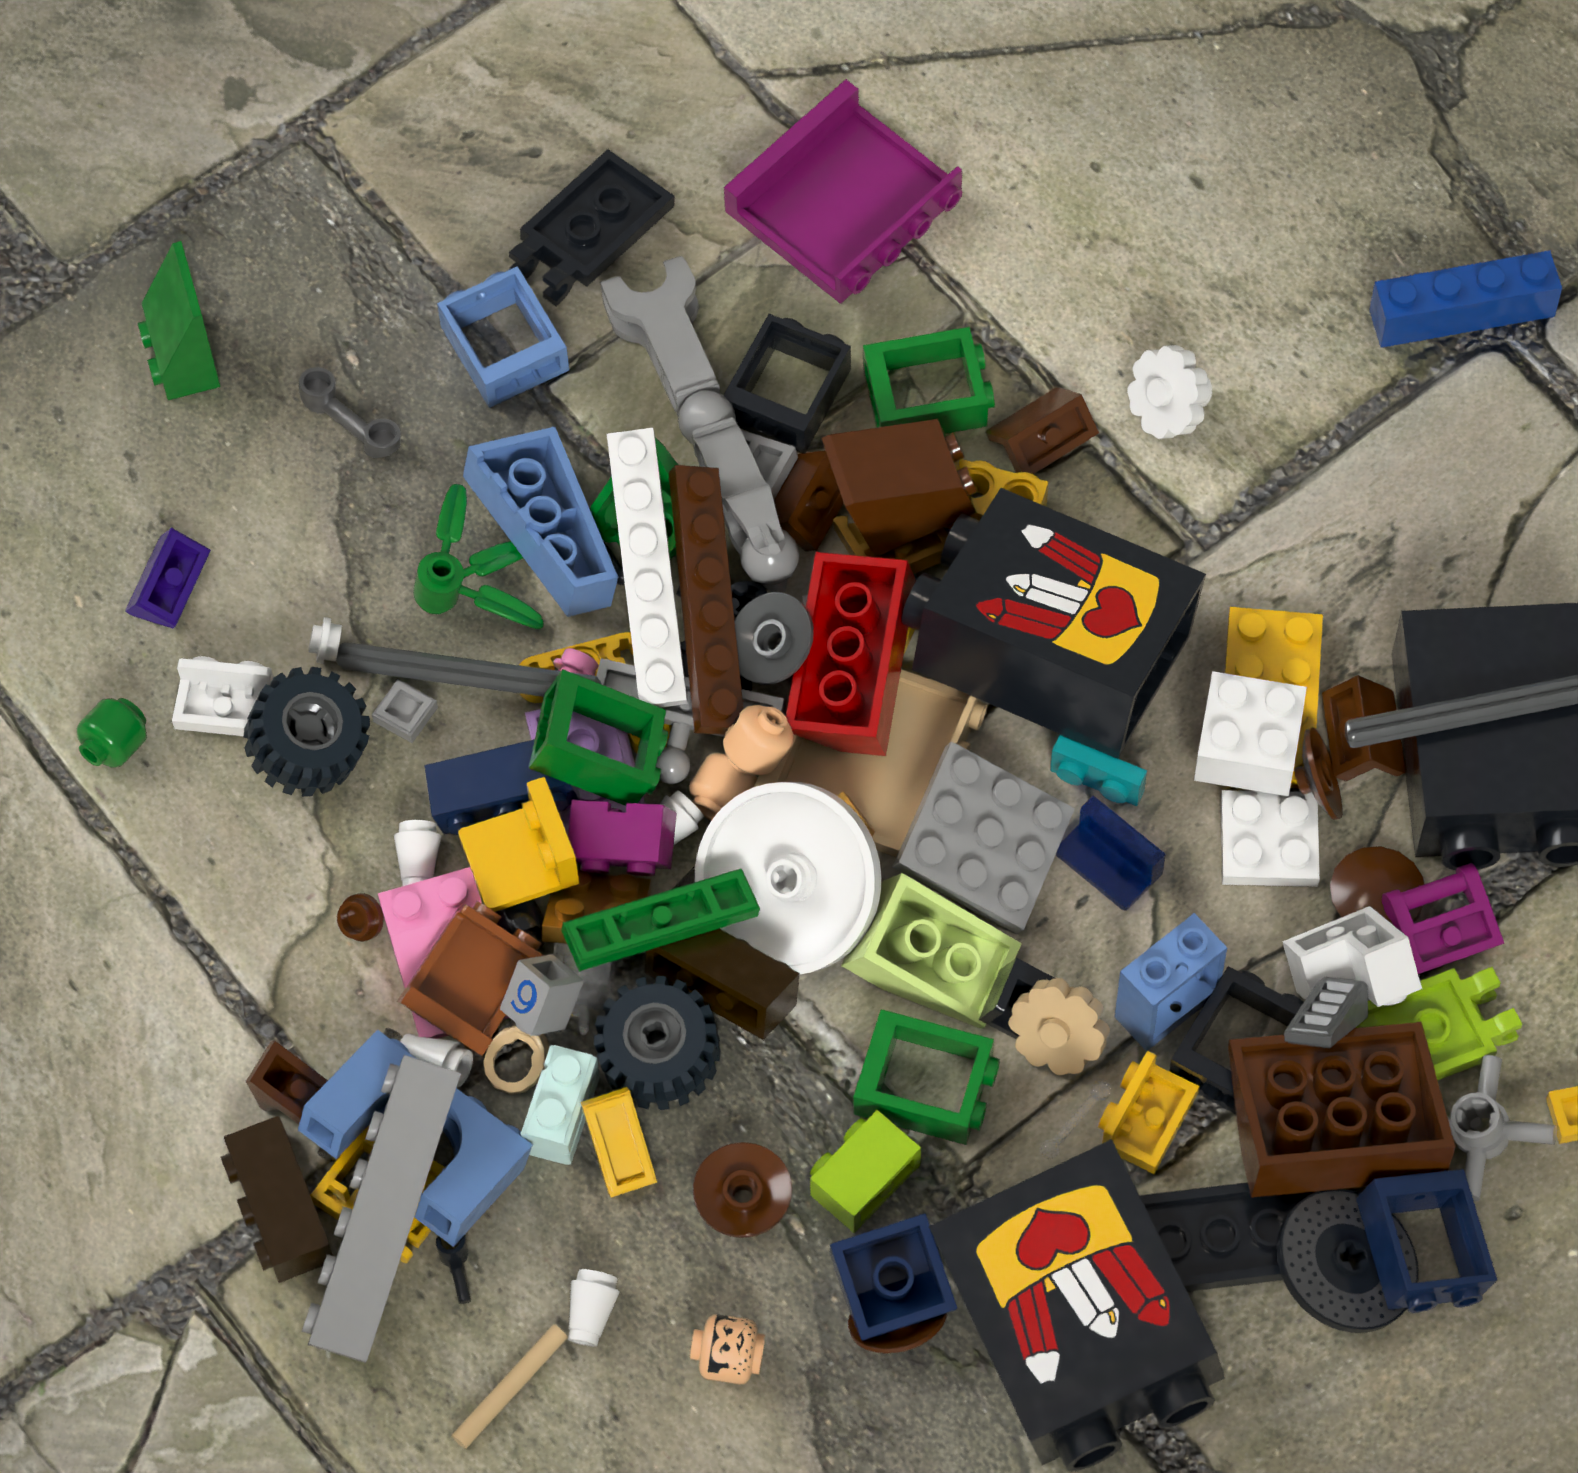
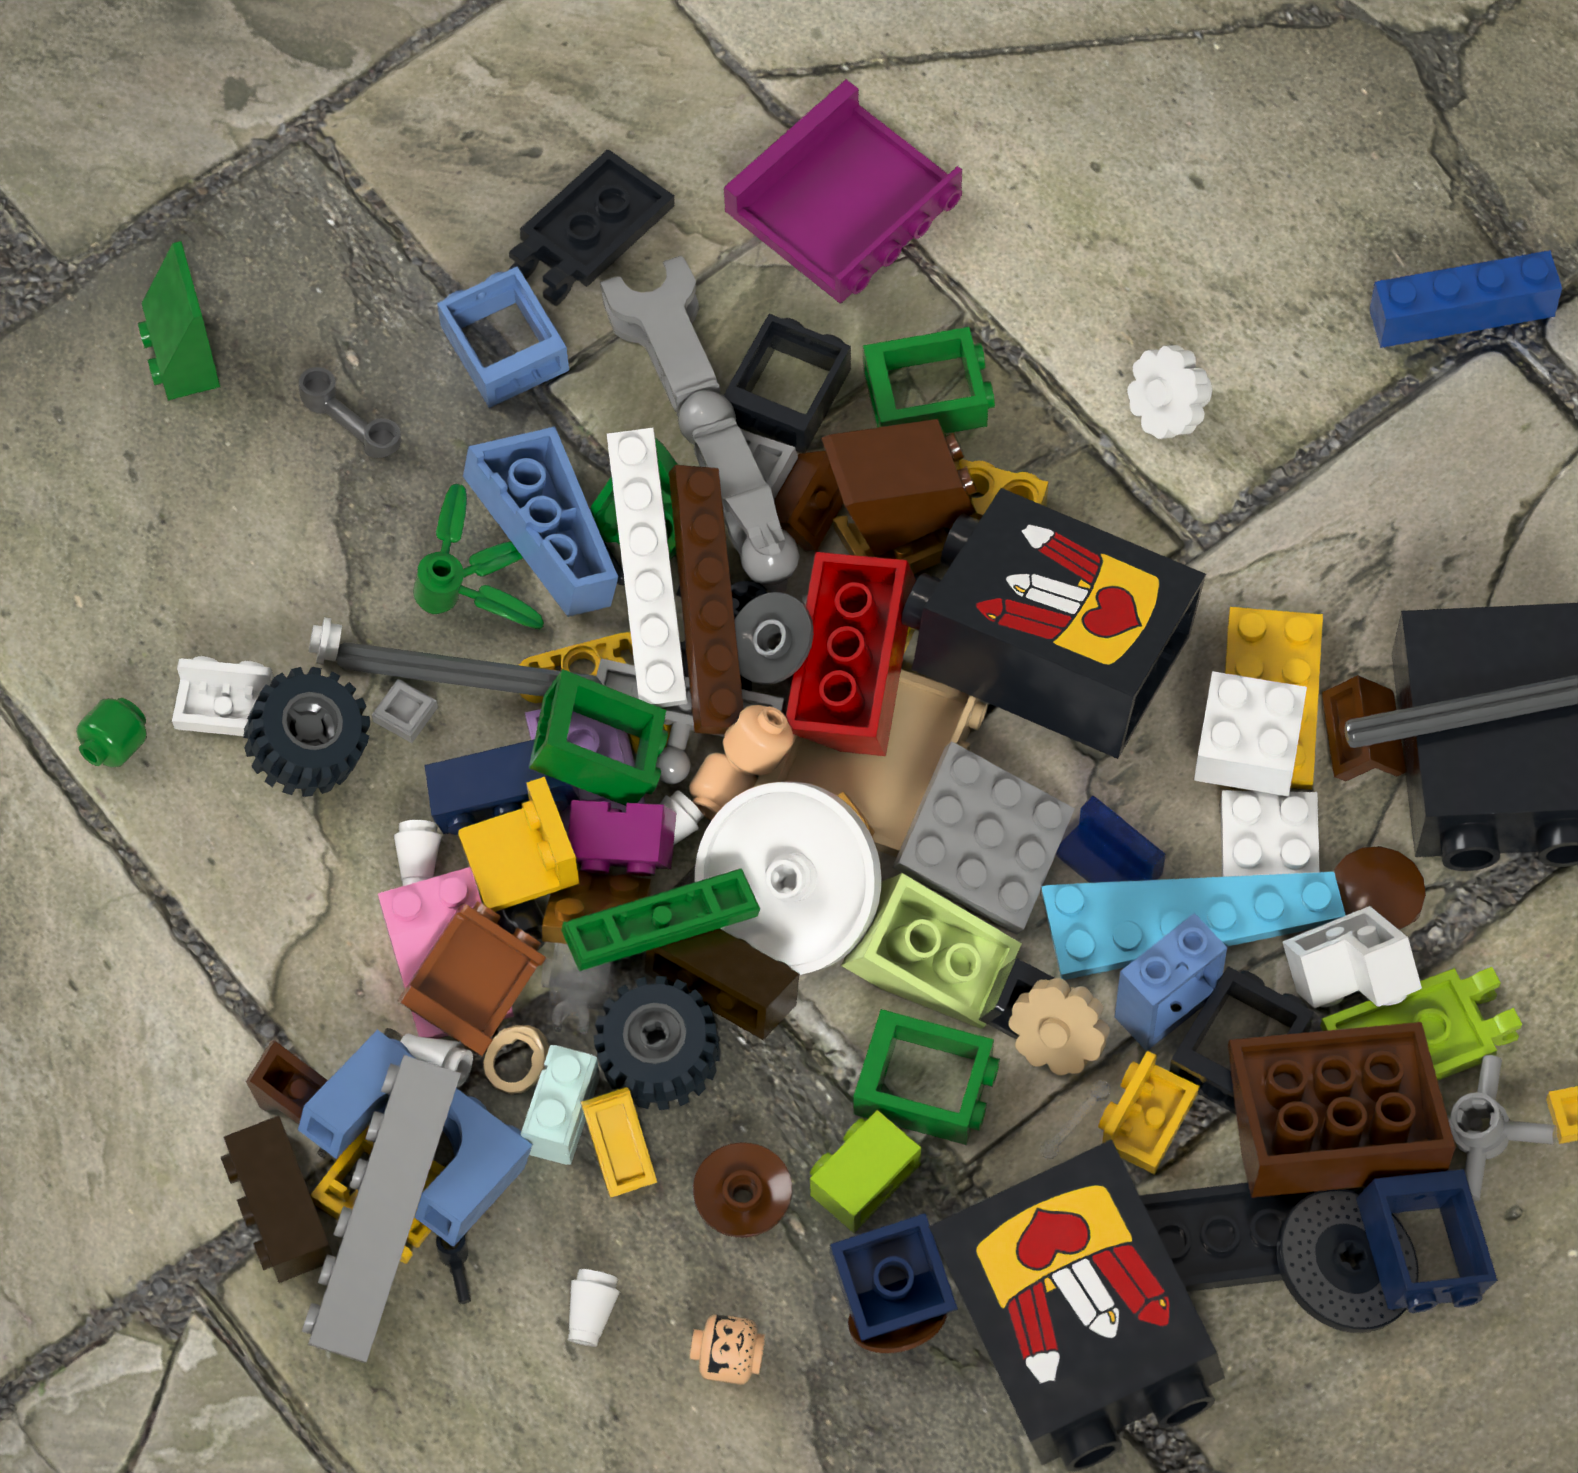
dark purple slope [125,527,211,628] -> none
reddish brown plate [337,893,384,942] -> none
tan bar [451,1324,568,1449] -> none
light grey brick [500,954,584,1036] -> none
bright pink plate [553,648,599,676] -> none
reddish brown panel [985,387,1099,474] -> none
teal plate [1050,735,1147,806] -> none
dark grey slope [1284,977,1368,1048] -> none
reddish brown dish [1294,727,1343,820] -> none
magenta plate [1382,863,1505,974] -> none
none -> medium azure wing [1041,872,1346,980]

